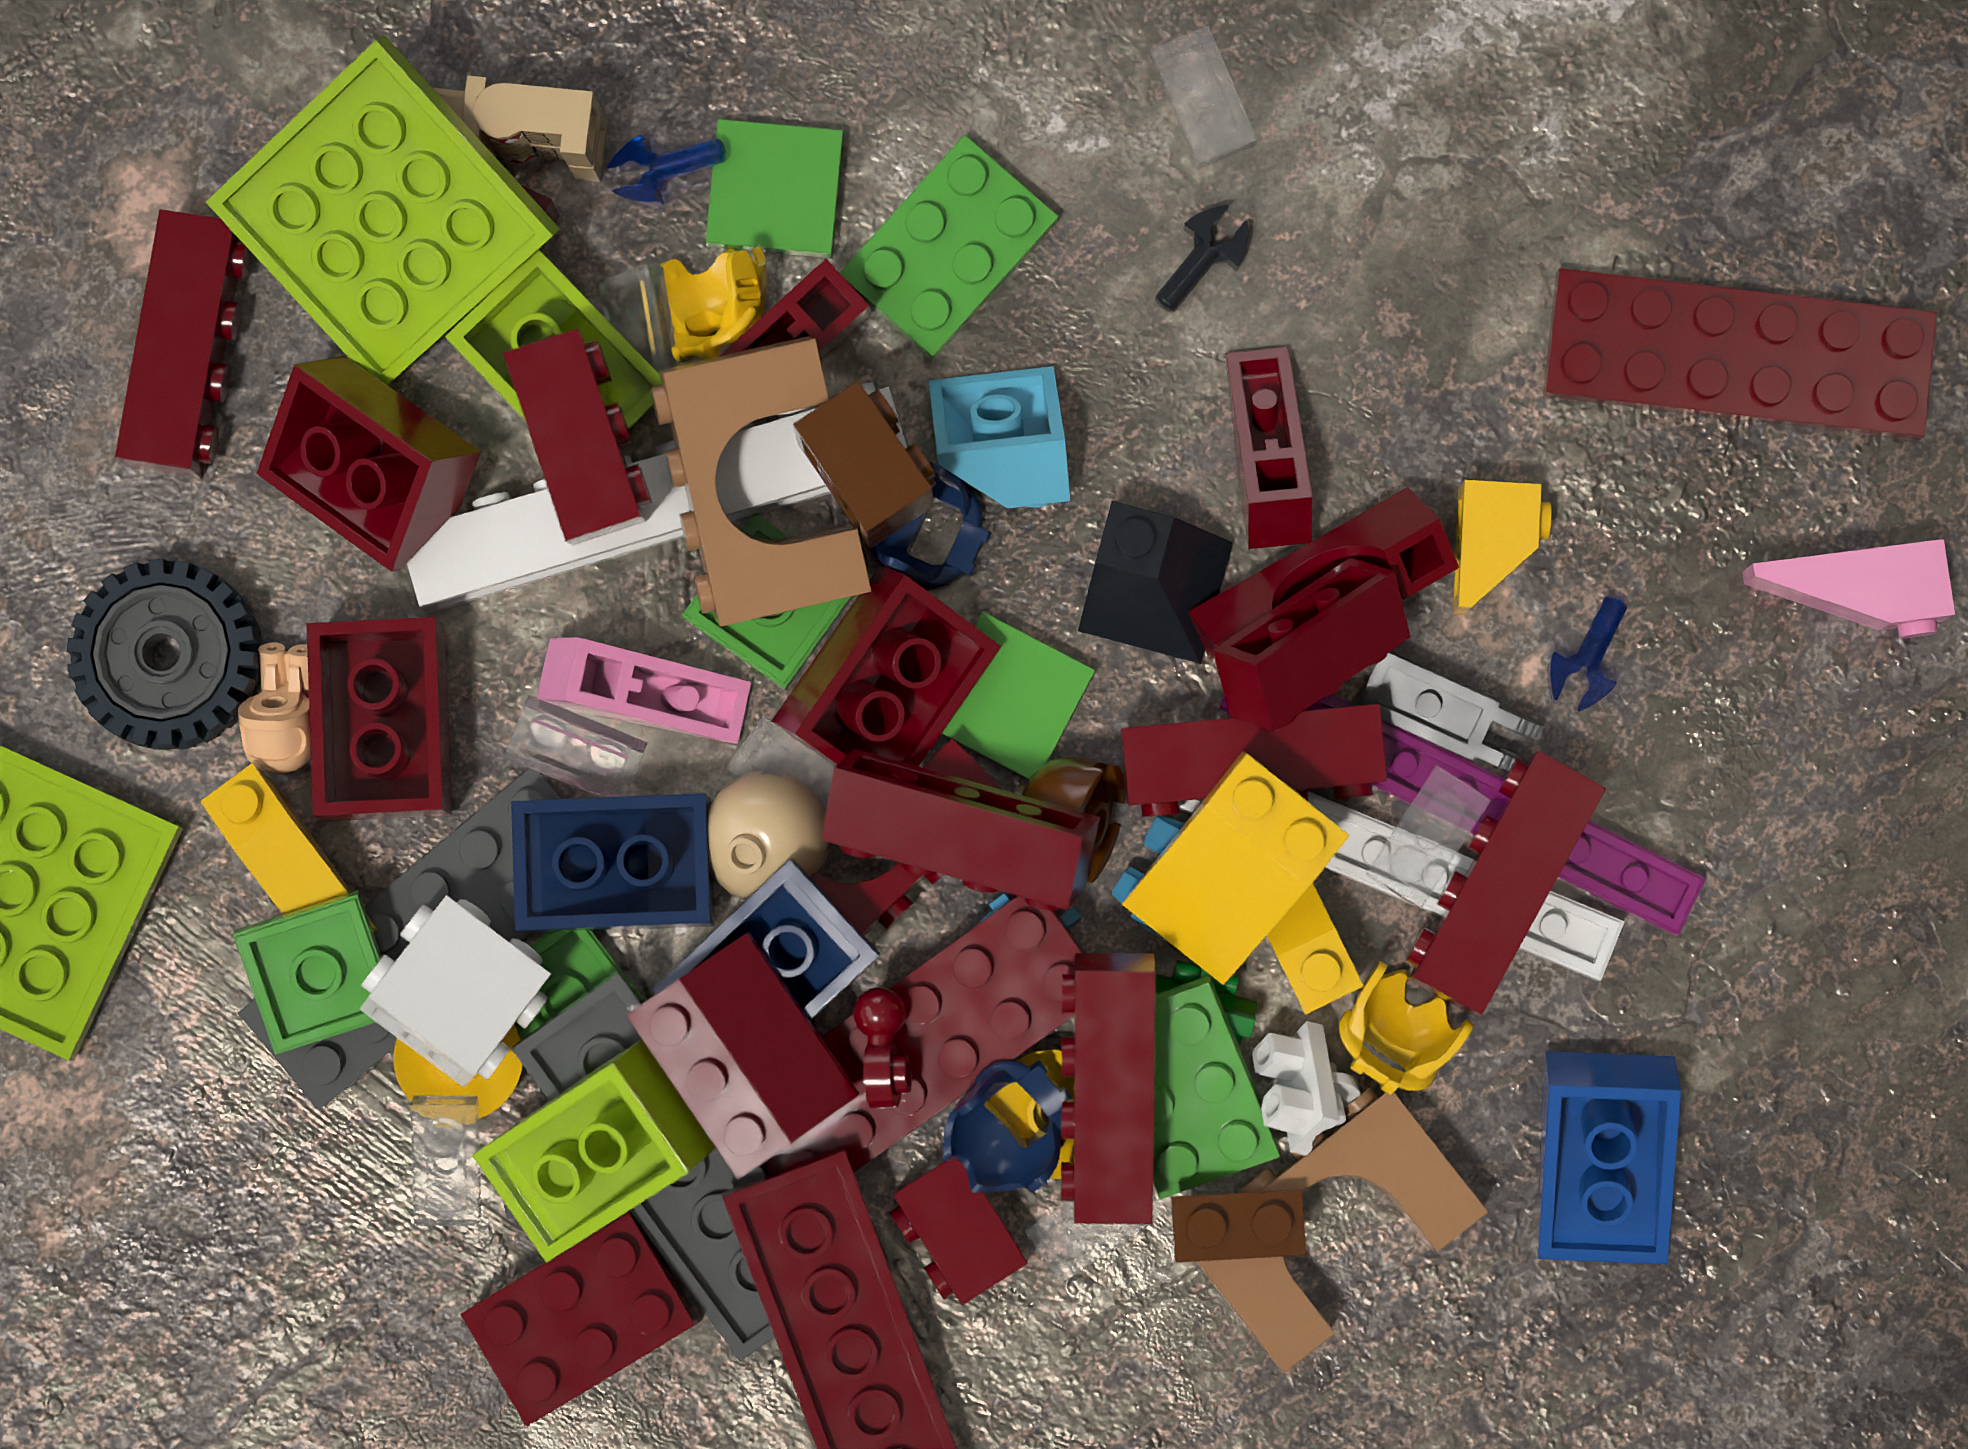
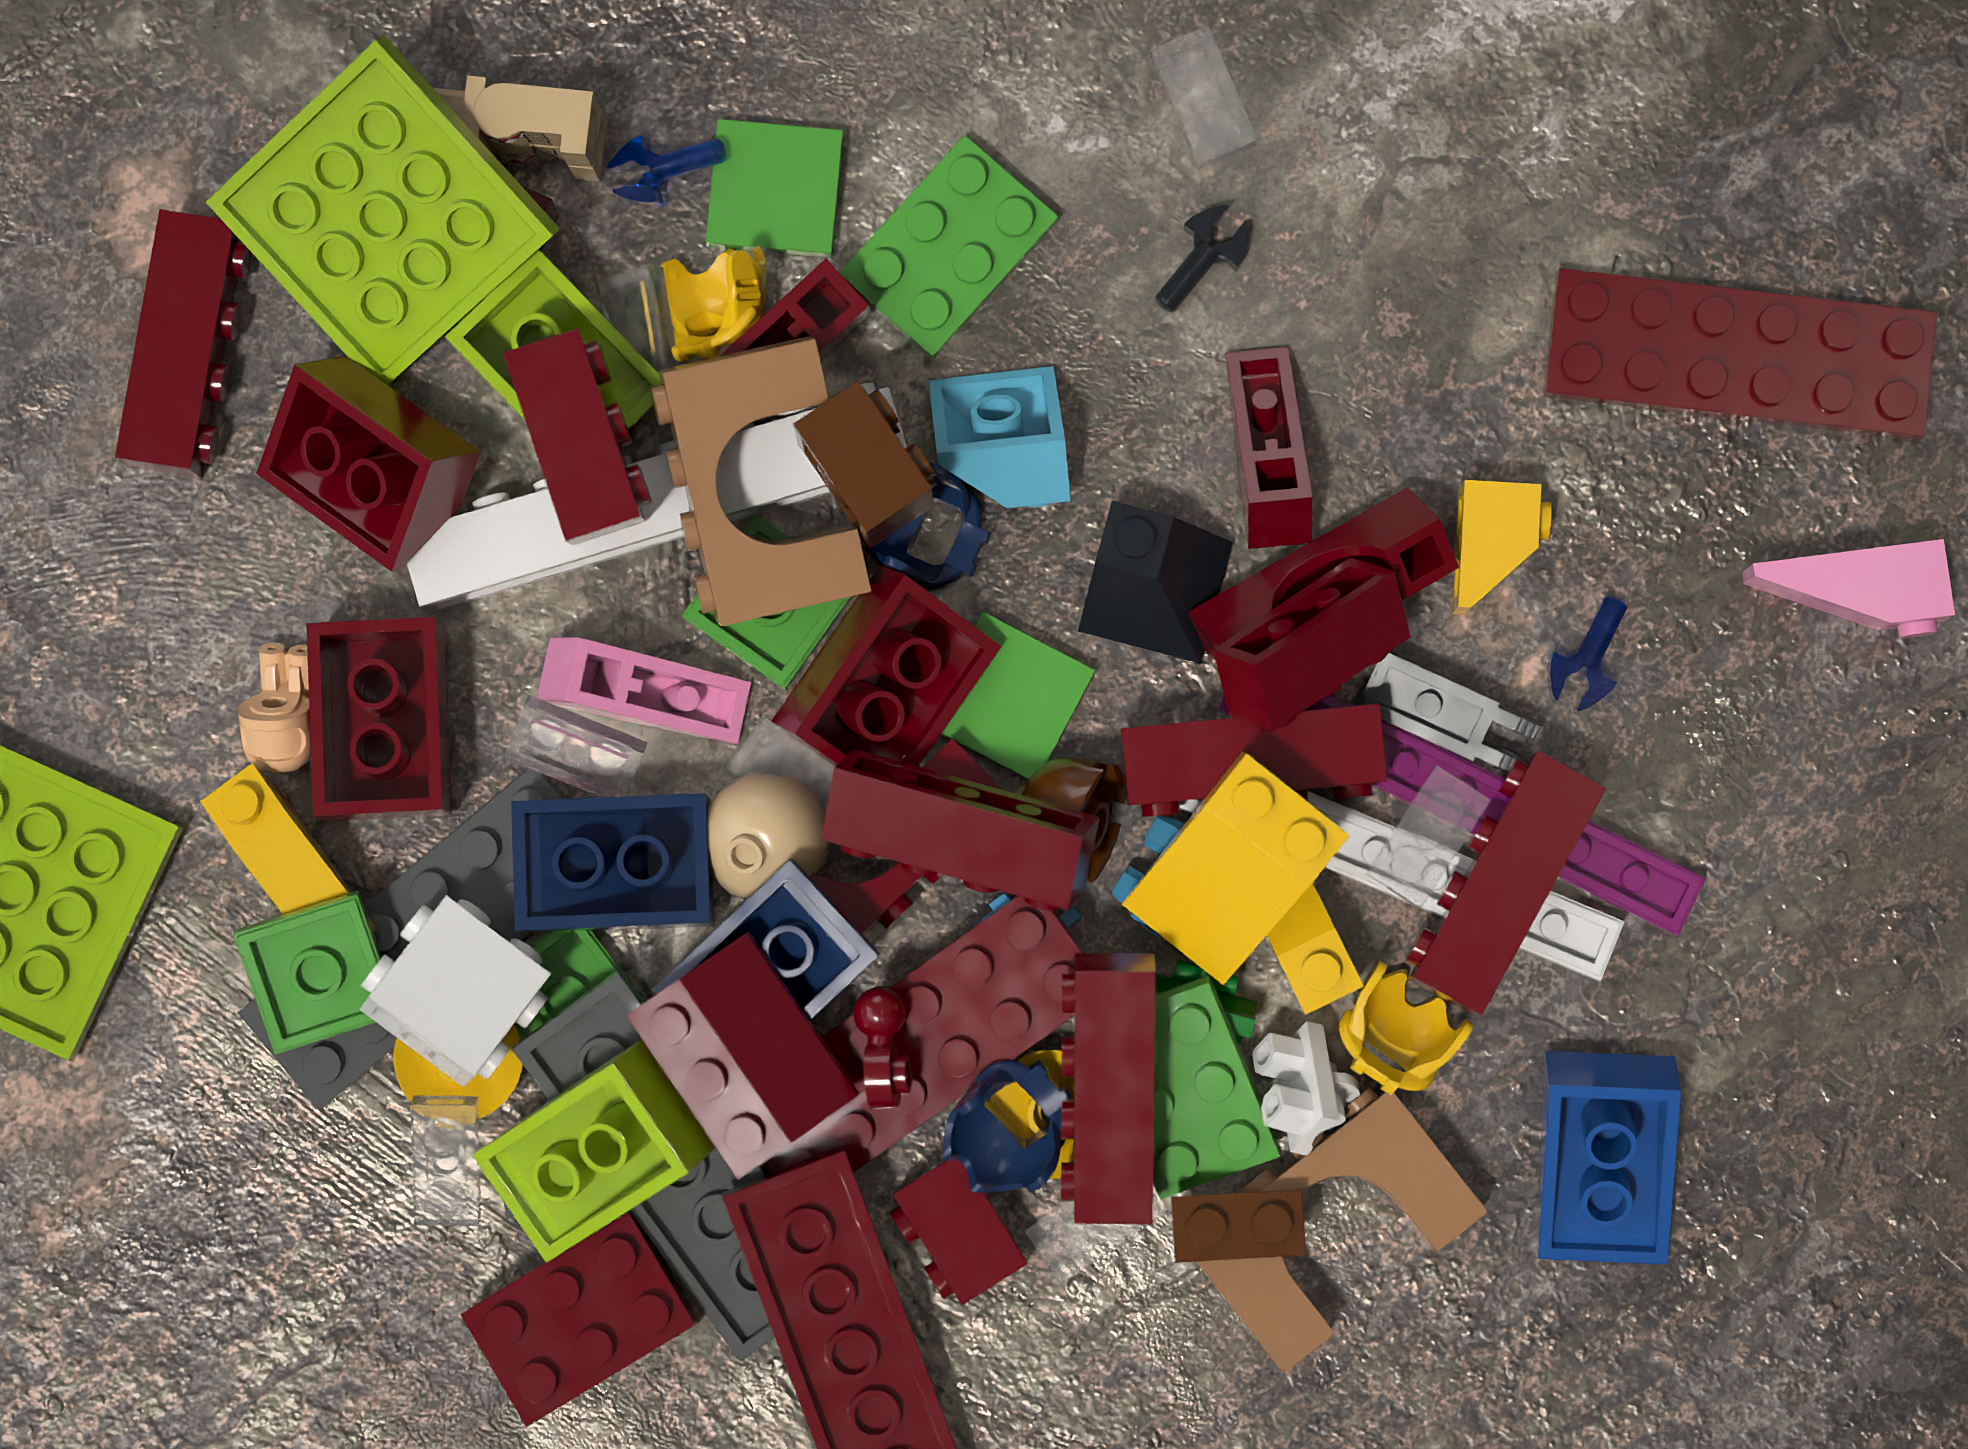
wheel [67,559,263,750] -> none

